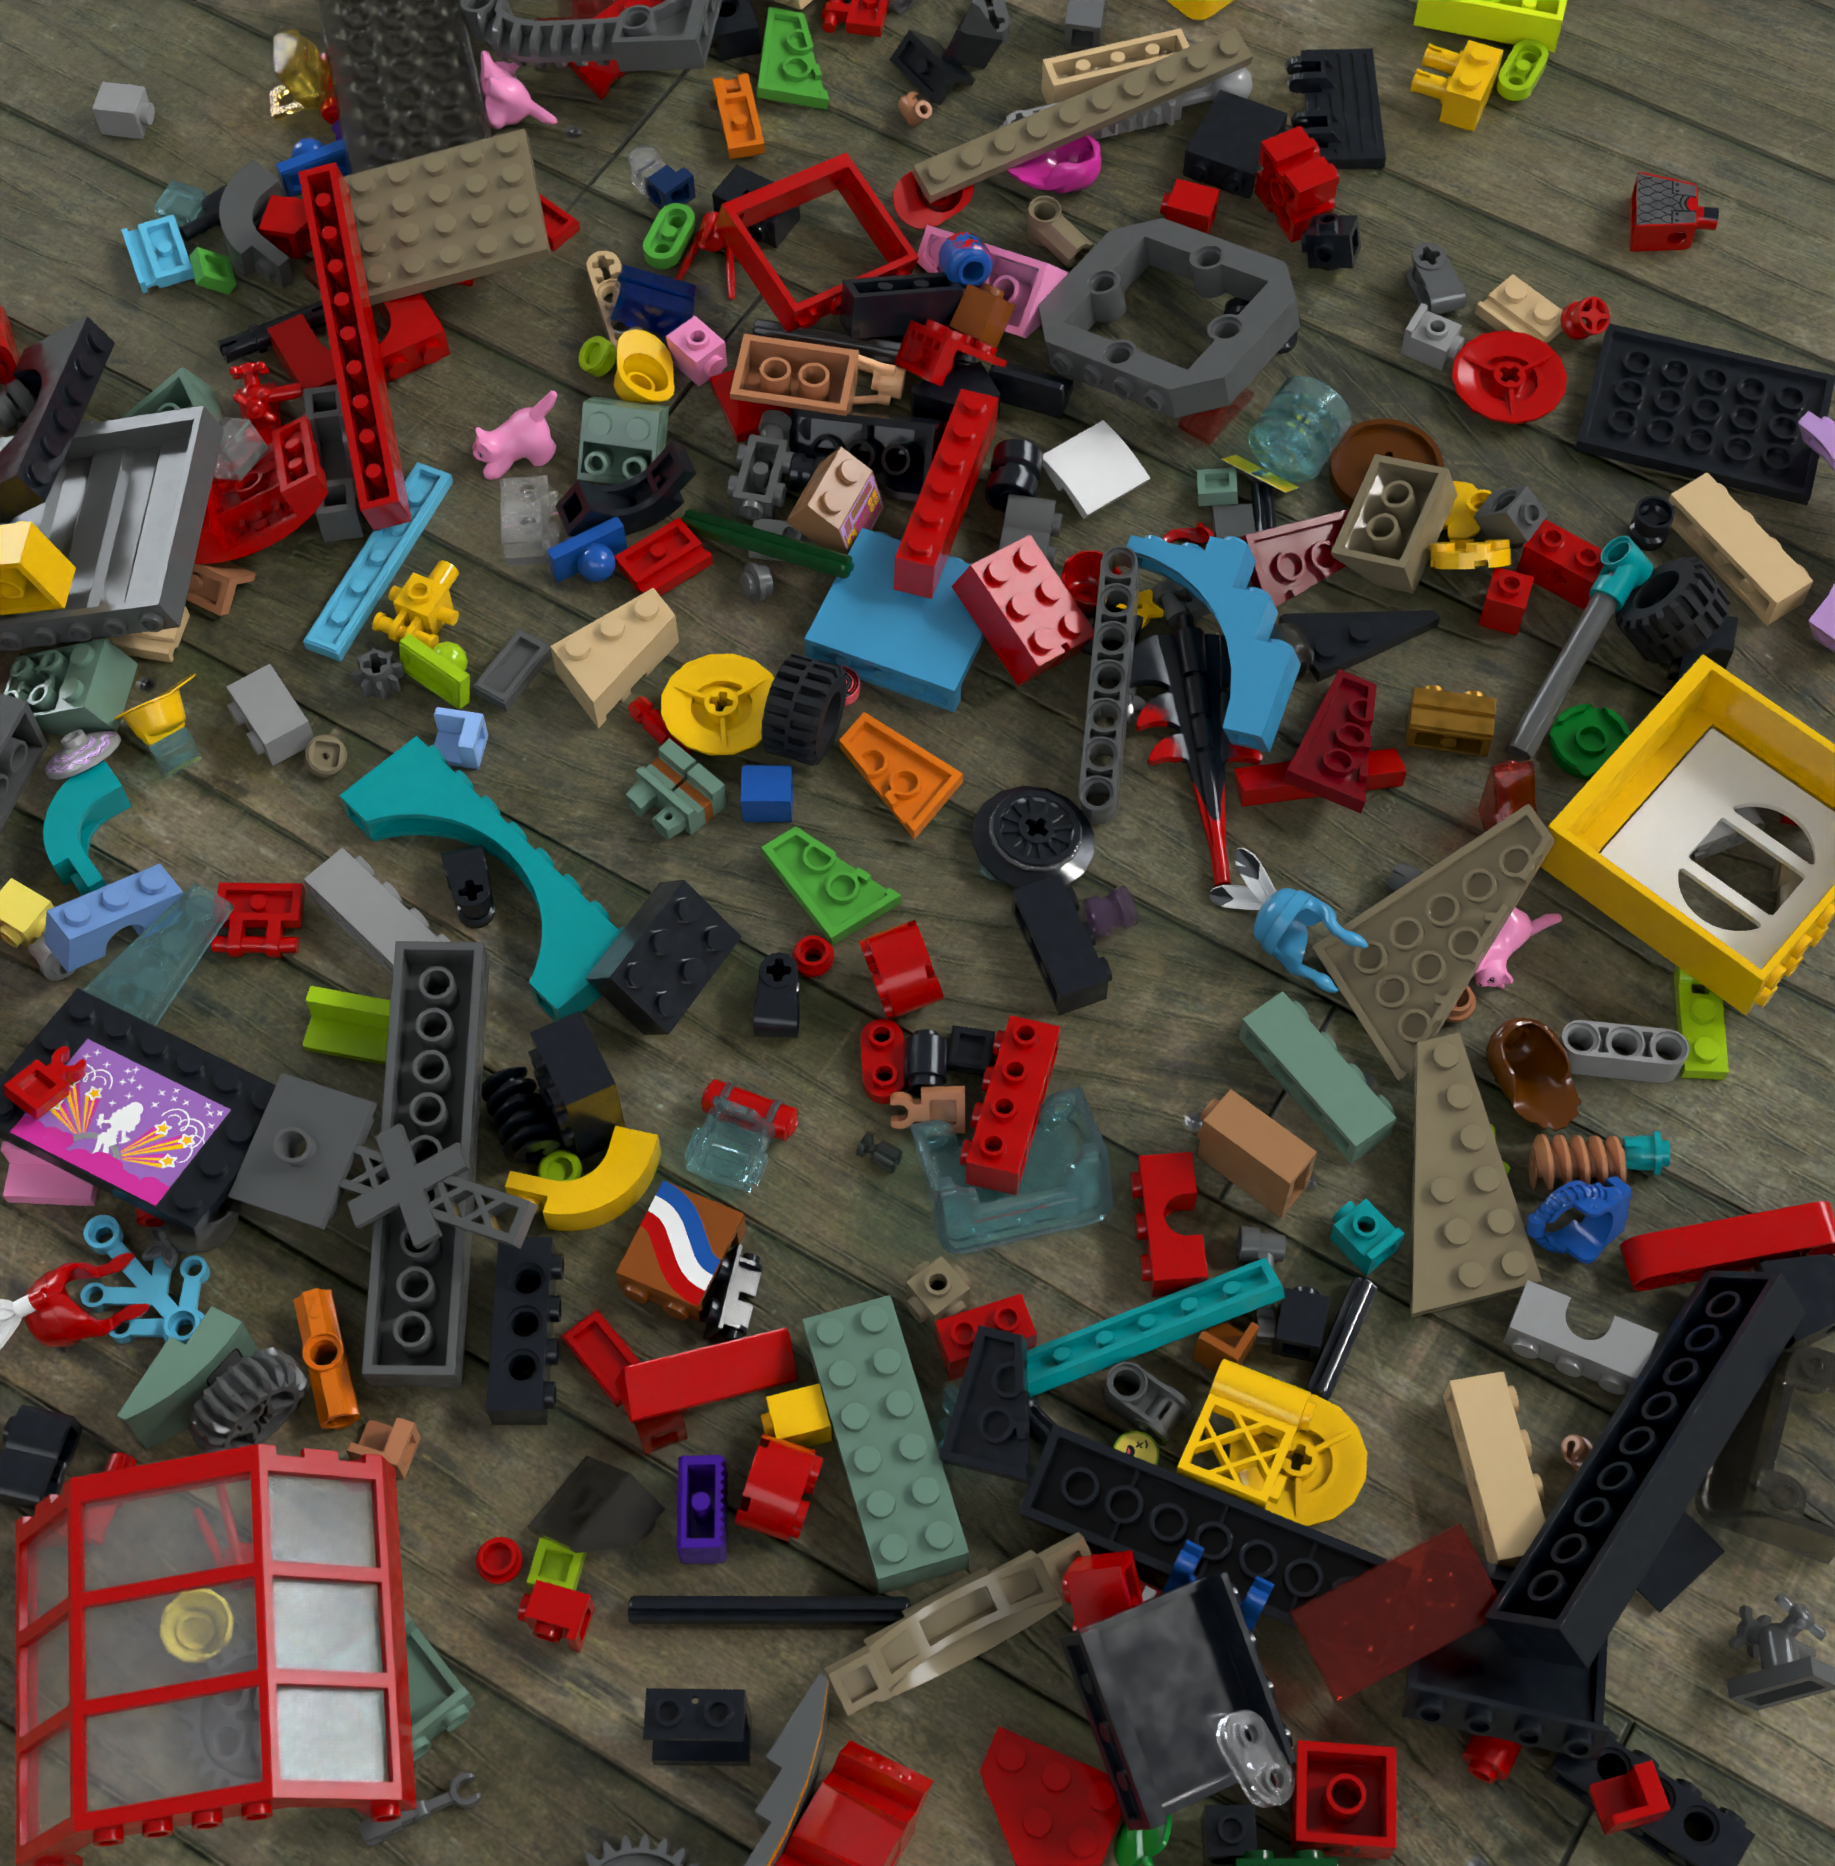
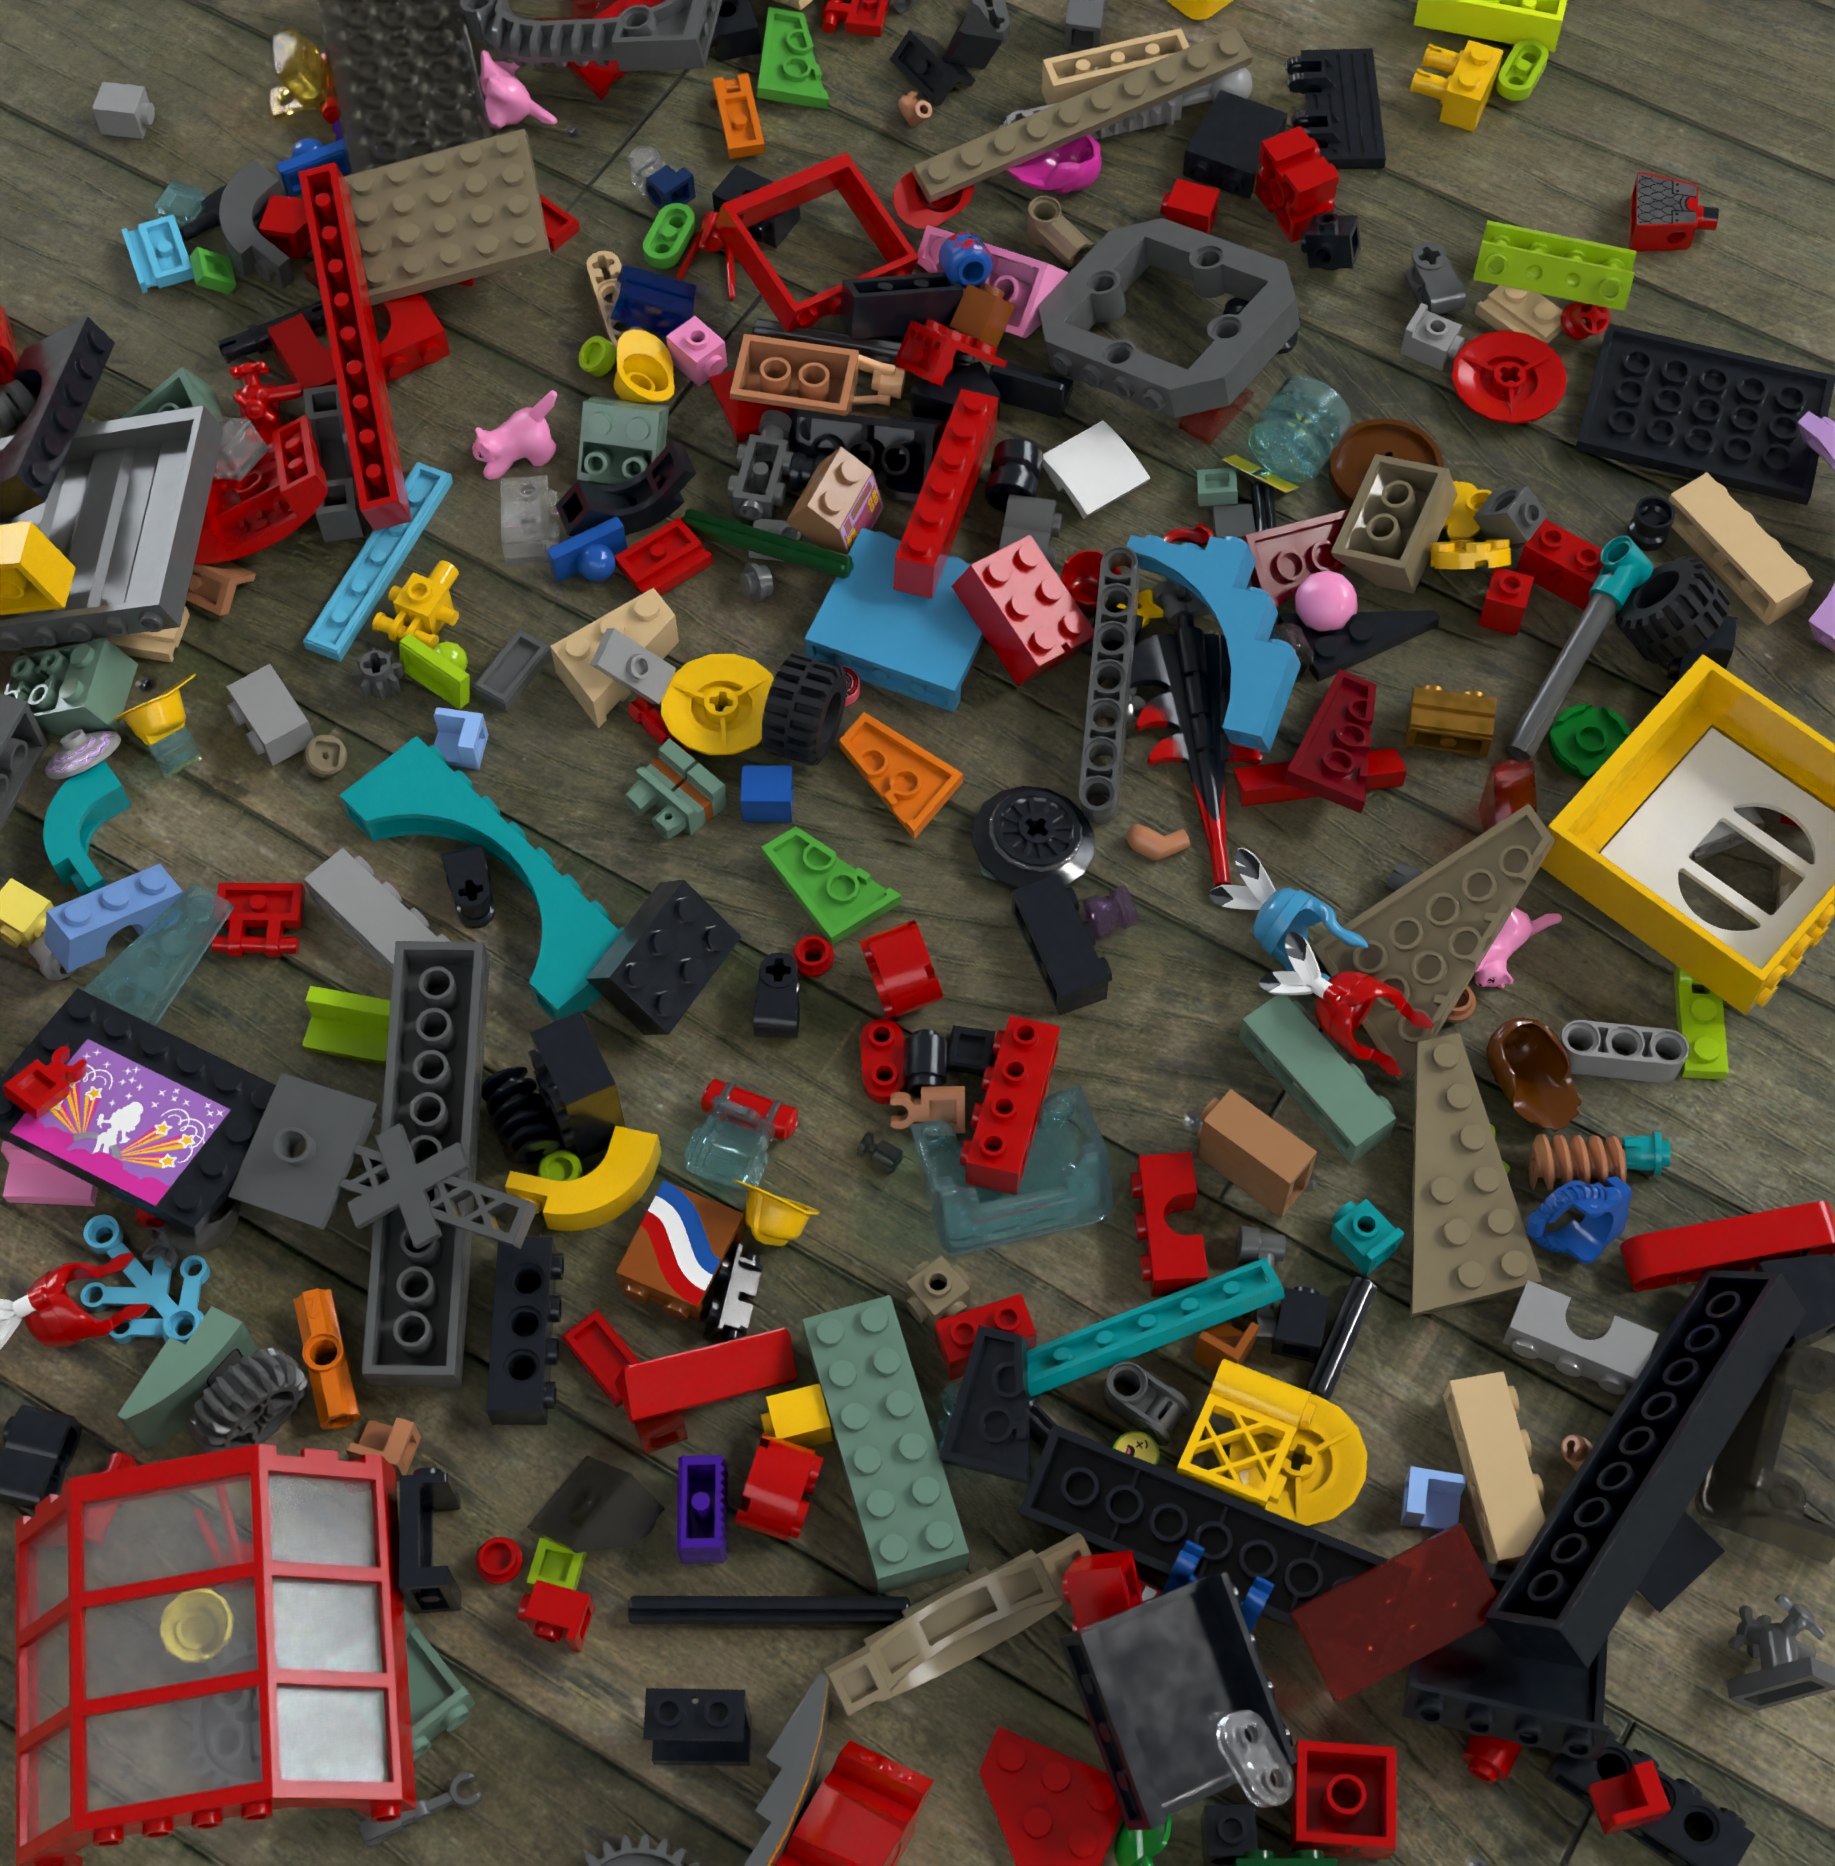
none -> black panel [399,1467,461,1614]
none -> light grey plate [590,628,676,704]
none -> yellow piece [731,1178,820,1247]
none -> nougat arm [1126,824,1190,861]
none -> red hair [1259,931,1434,1076]
none -> bright pink hair [1295,570,1358,631]
none -> light blue panel [1400,1466,1467,1534]
none -> lime fence [1473,220,1637,311]

